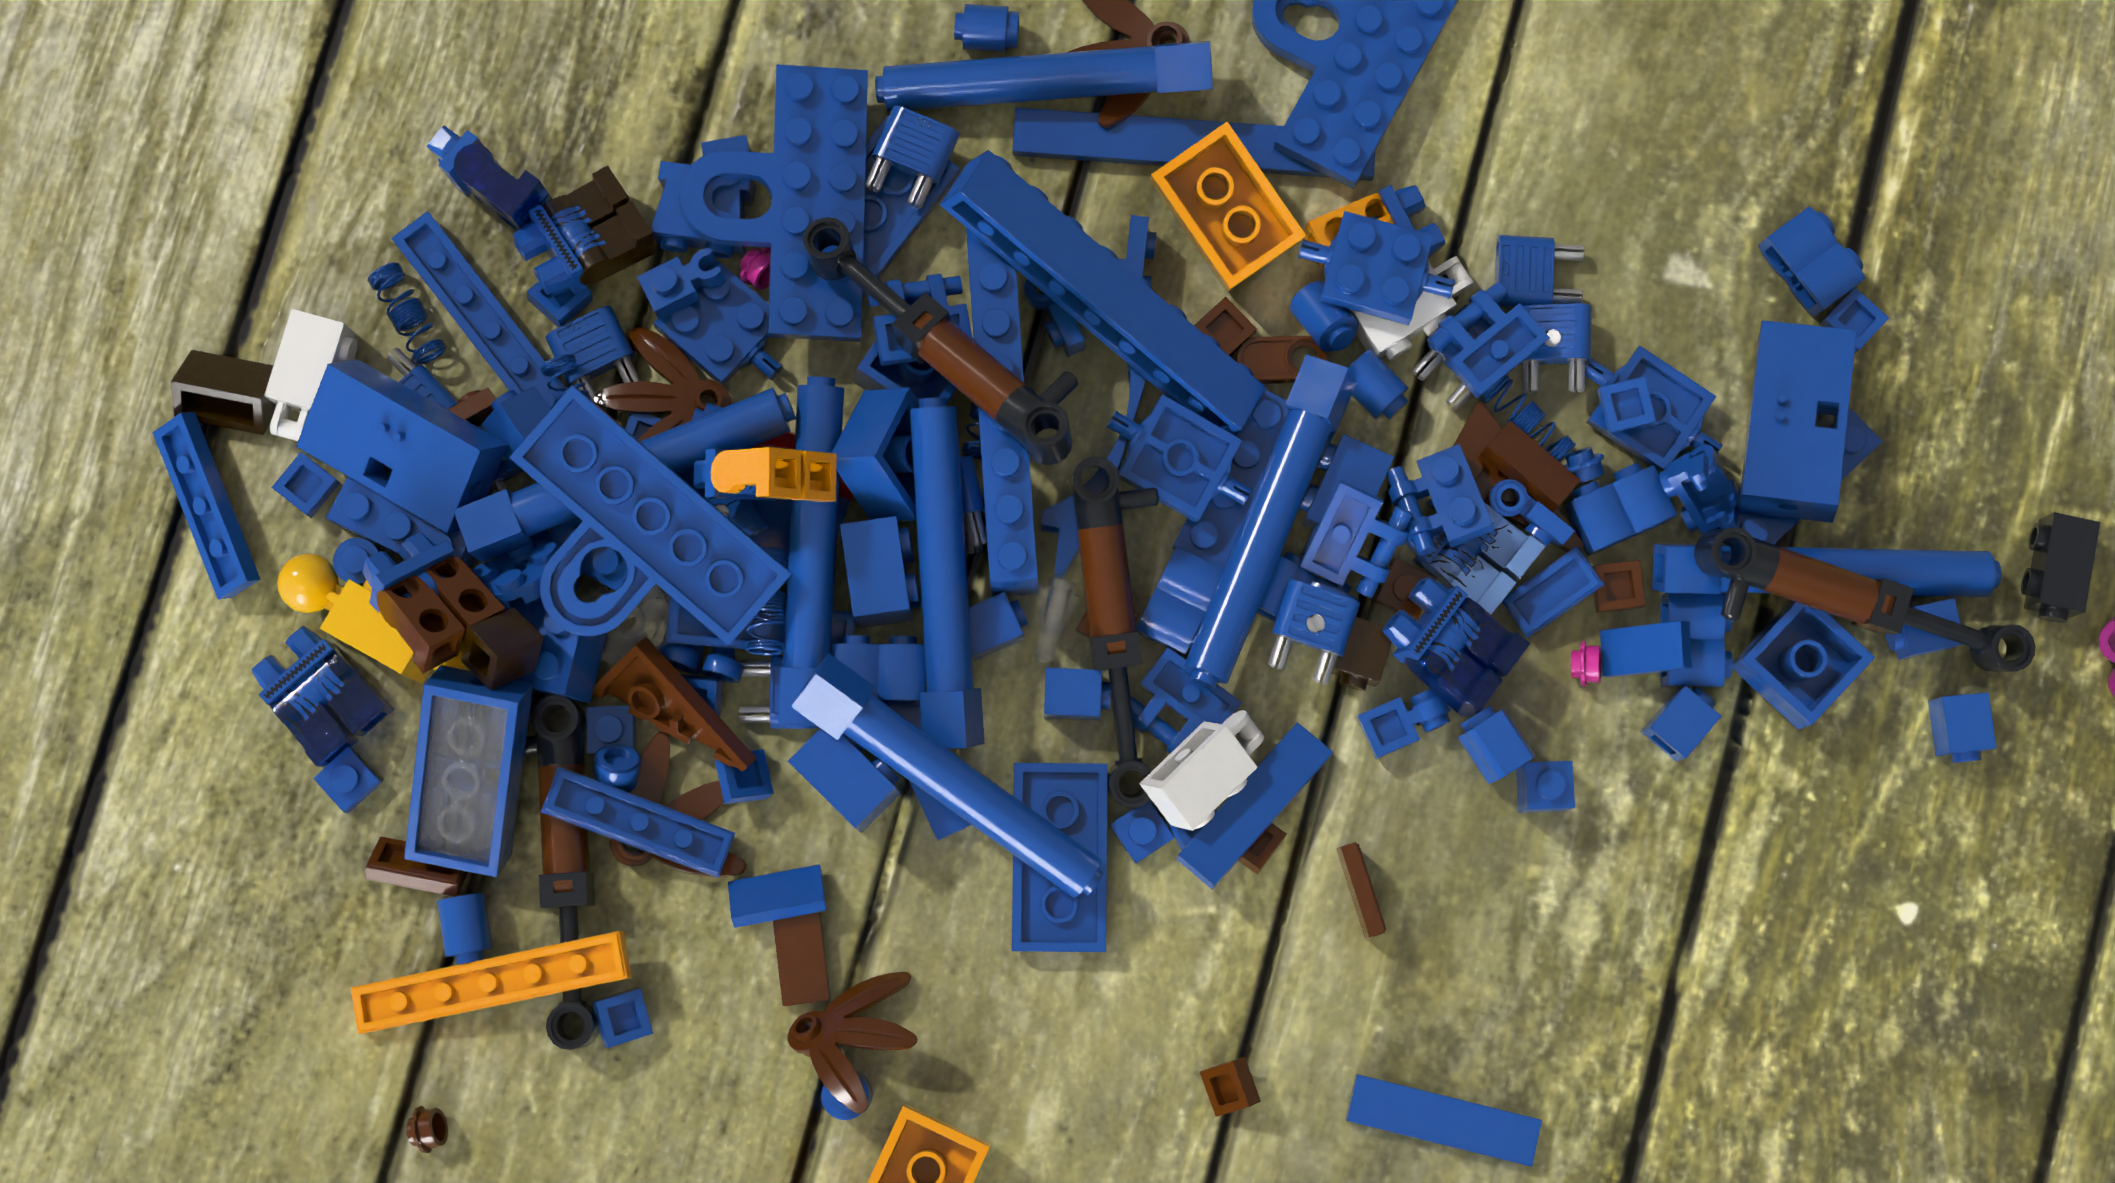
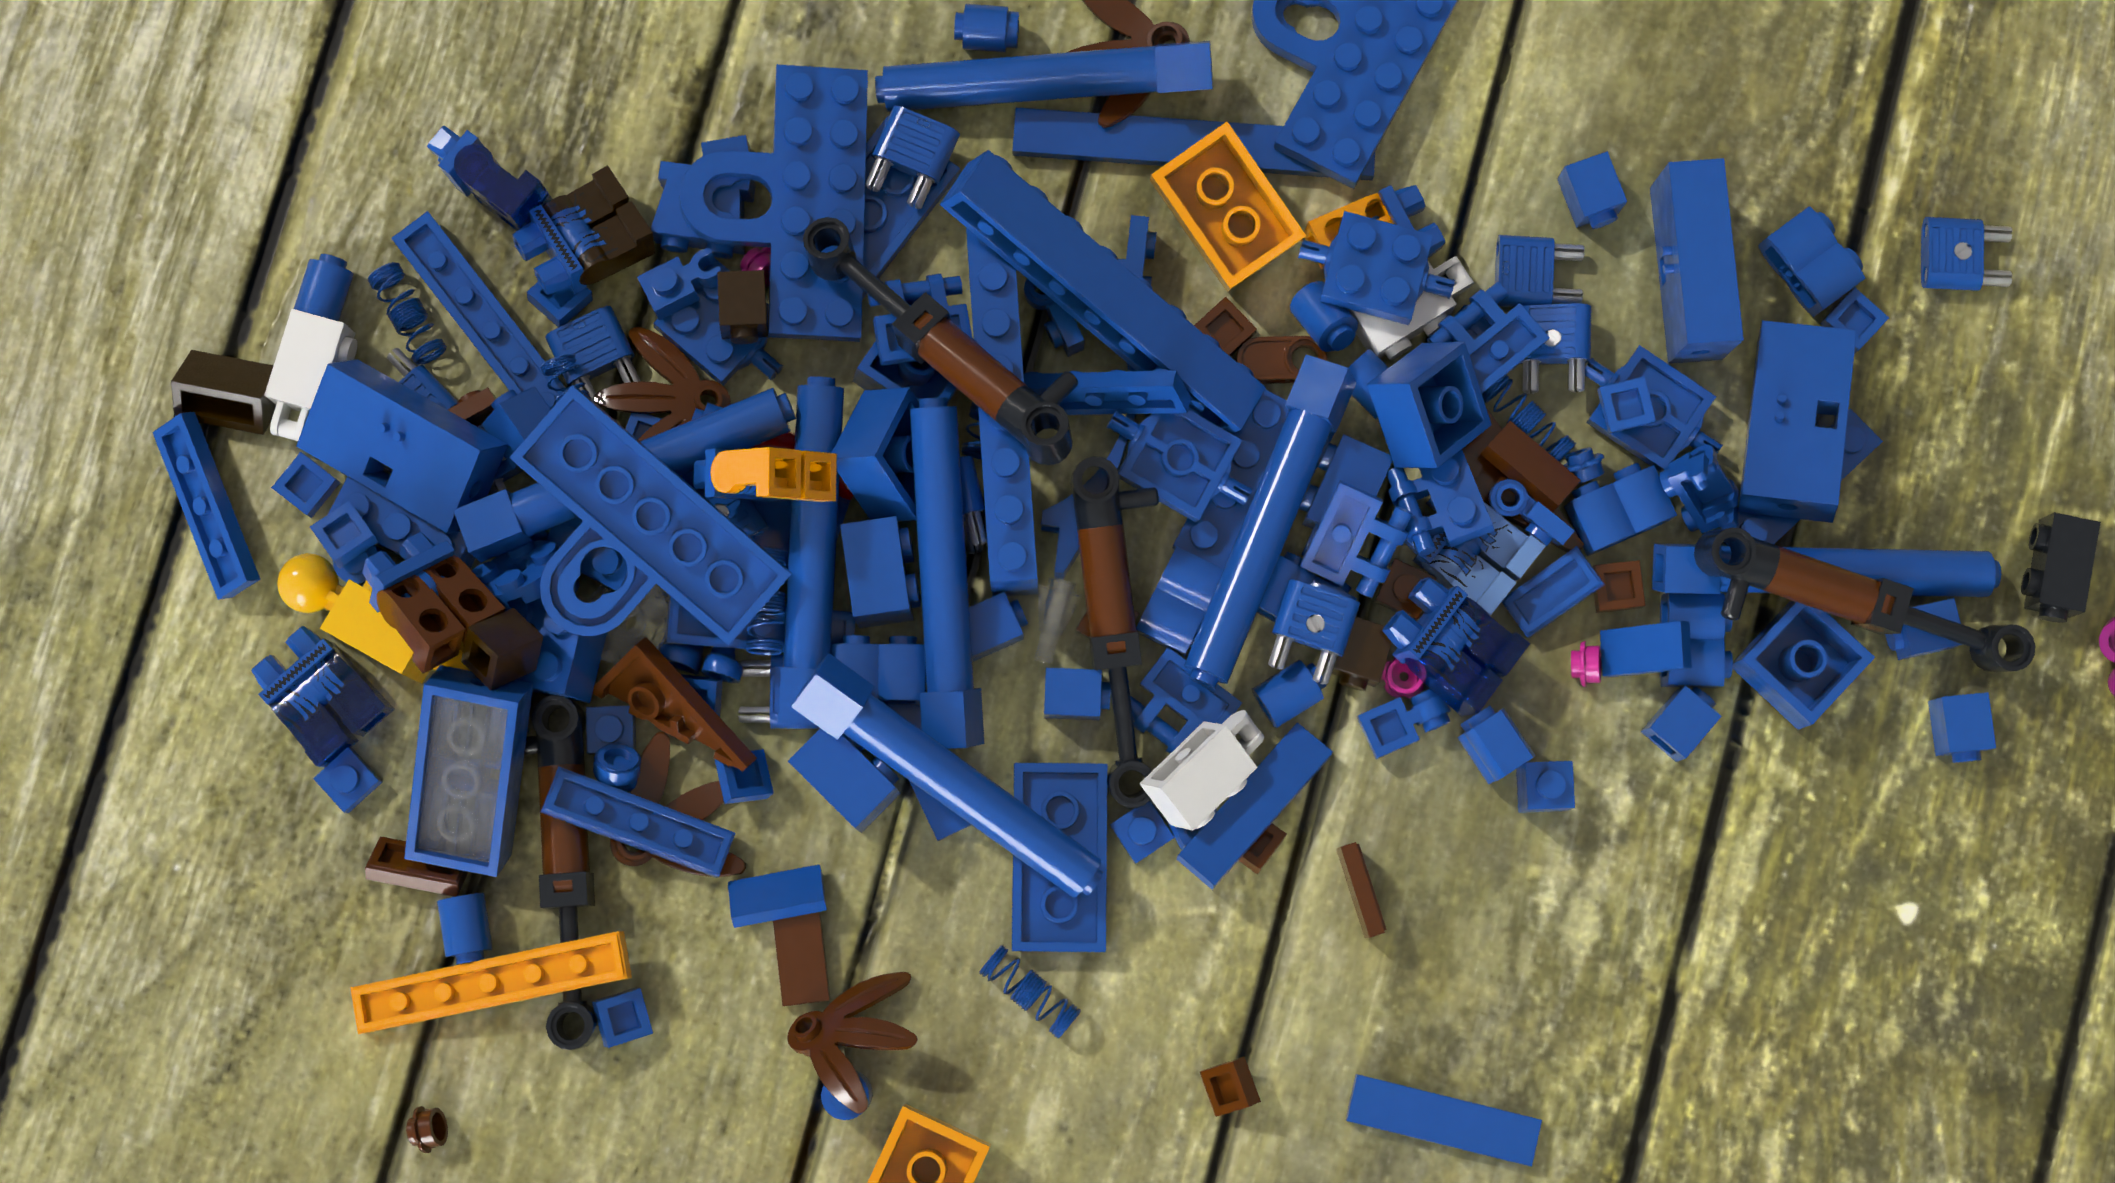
none -> blue brick [293,254,354,321]
none -> blue plate [310,500,379,568]
none -> dark brown brick [717,270,768,344]
none -> blue piece [979,945,1081,1039]
none -> blue plate [1023,369,1191,415]
none -> blue brick [1252,660,1327,728]
none -> blue brick [1366,342,1492,468]
none -> dark pink plate [1381,657,1427,699]
none -> blue brick [1557,151,1627,229]
none -> blue brick [1650,158,1744,364]
none -> blue piece [1921,217,2013,291]

